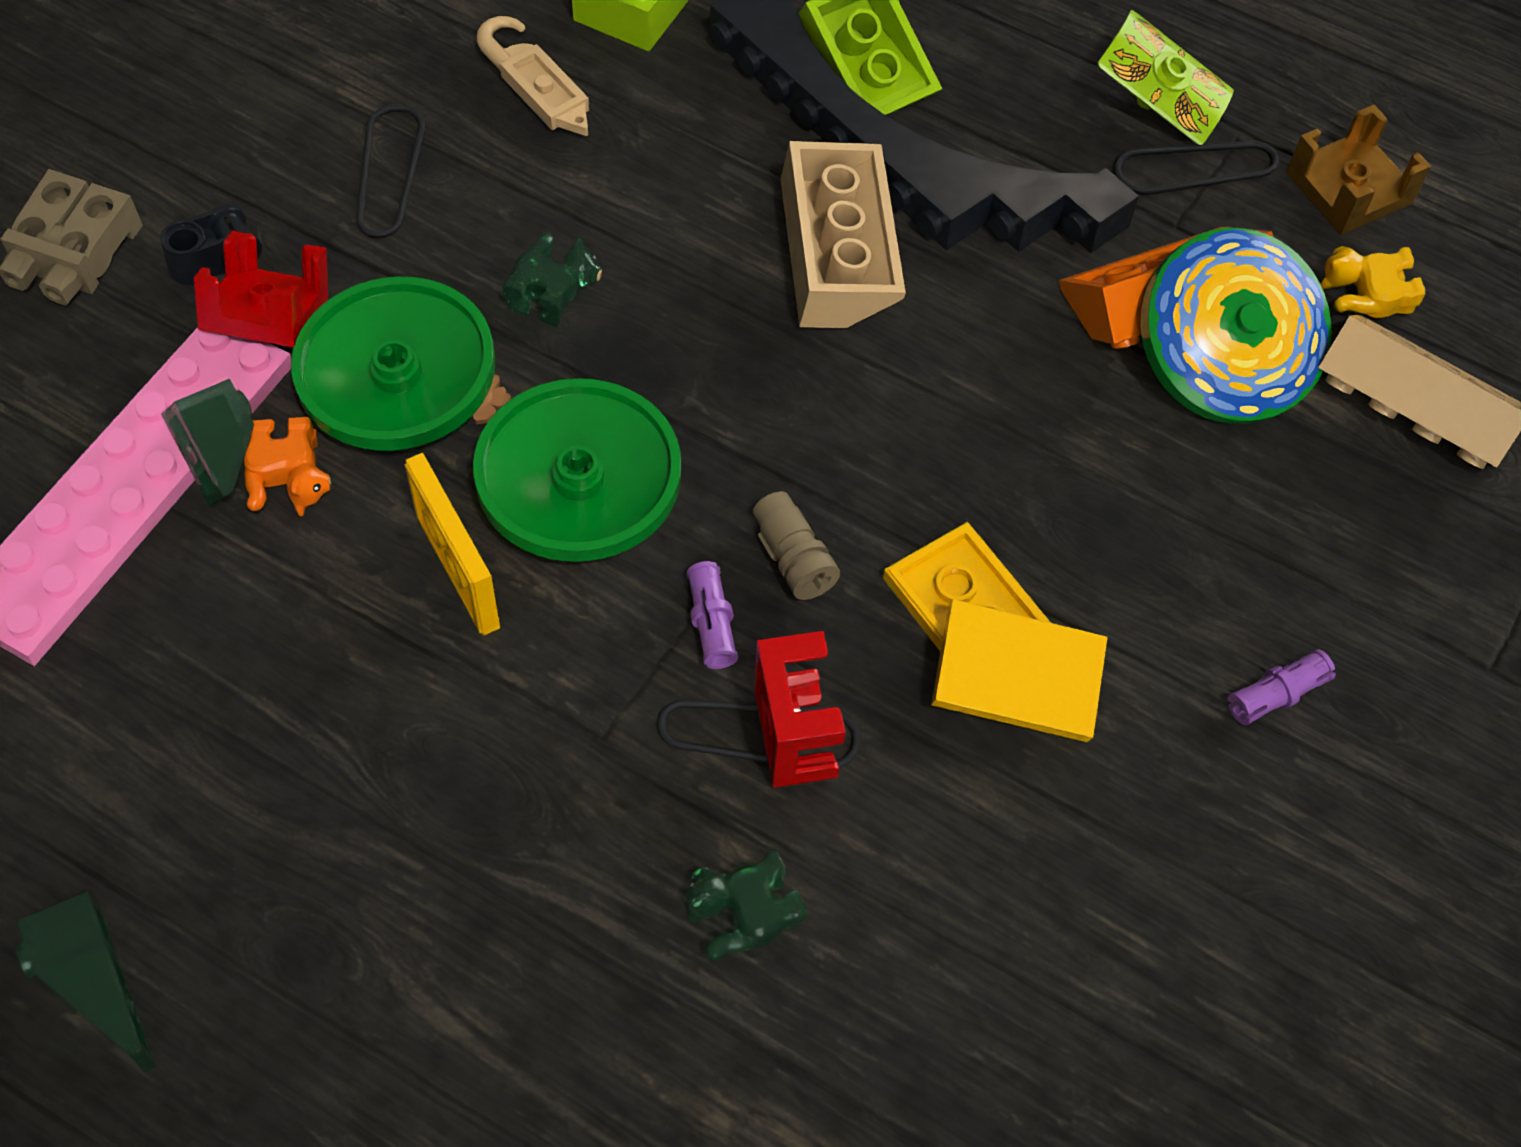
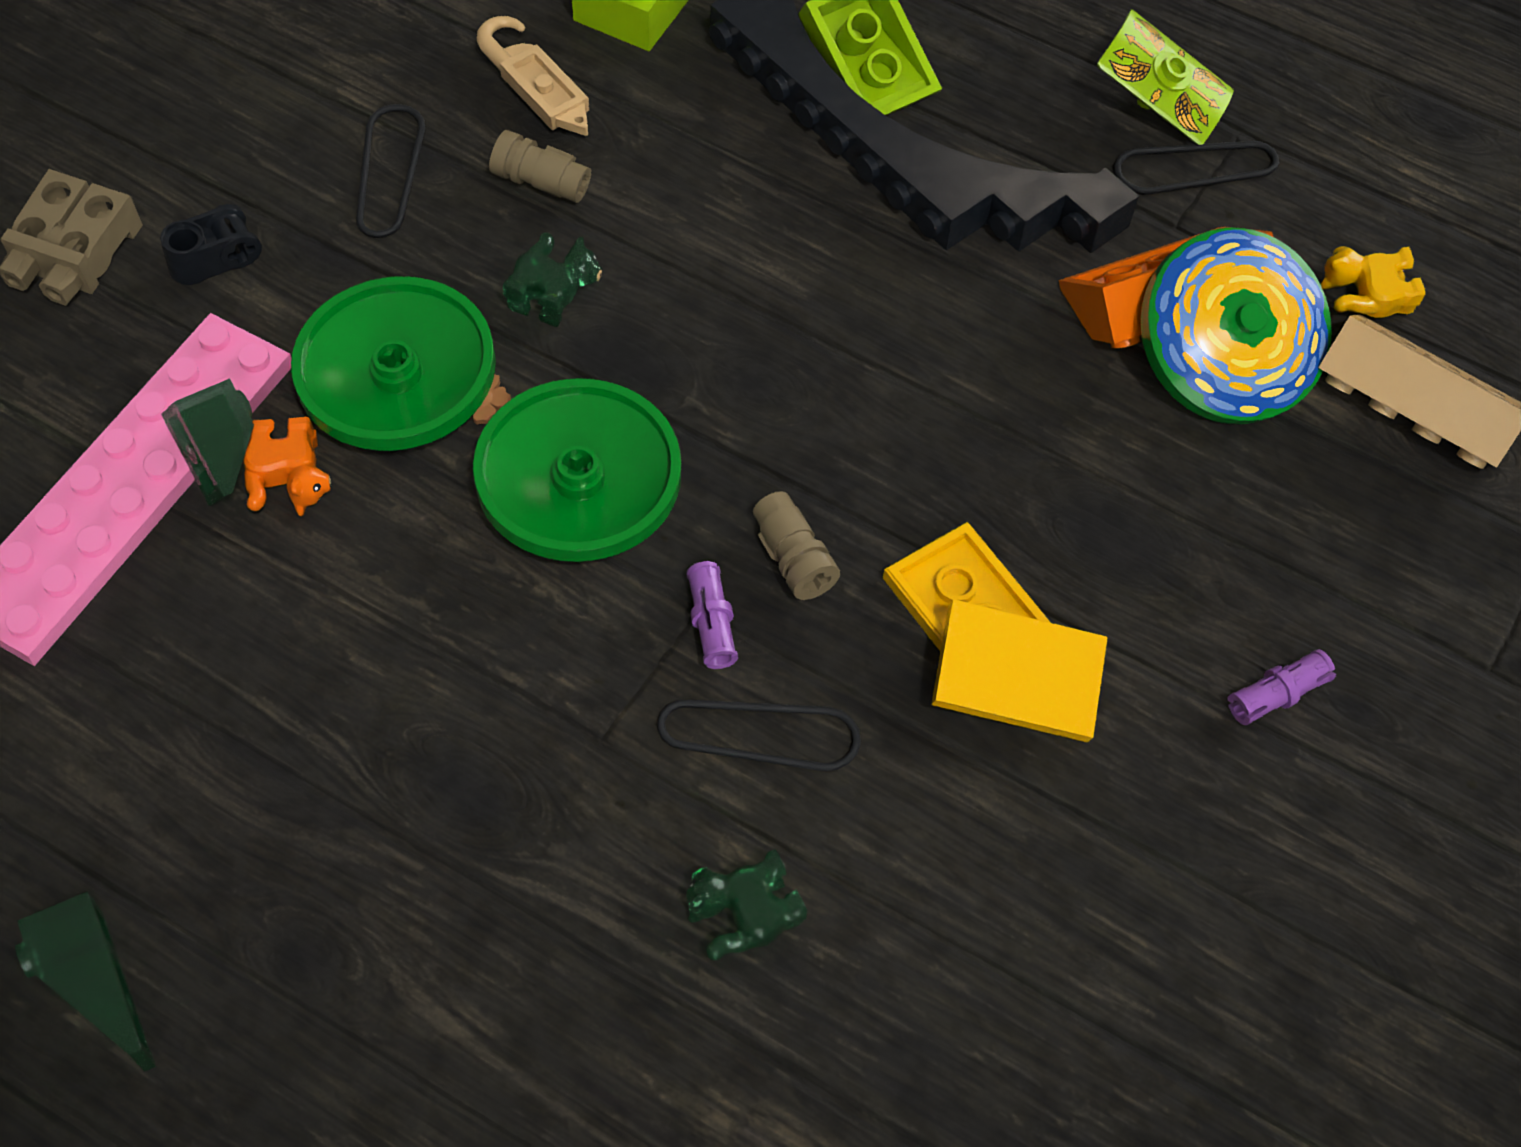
red panel [194,231,328,347] -> none
yellow tile [404,453,500,636] -> none
red panel [753,631,846,788] -> none
tan slope [780,141,906,328] -> none
pearl gold panel [1286,105,1431,235] -> none
none -> dark tan axle [489,130,591,203]

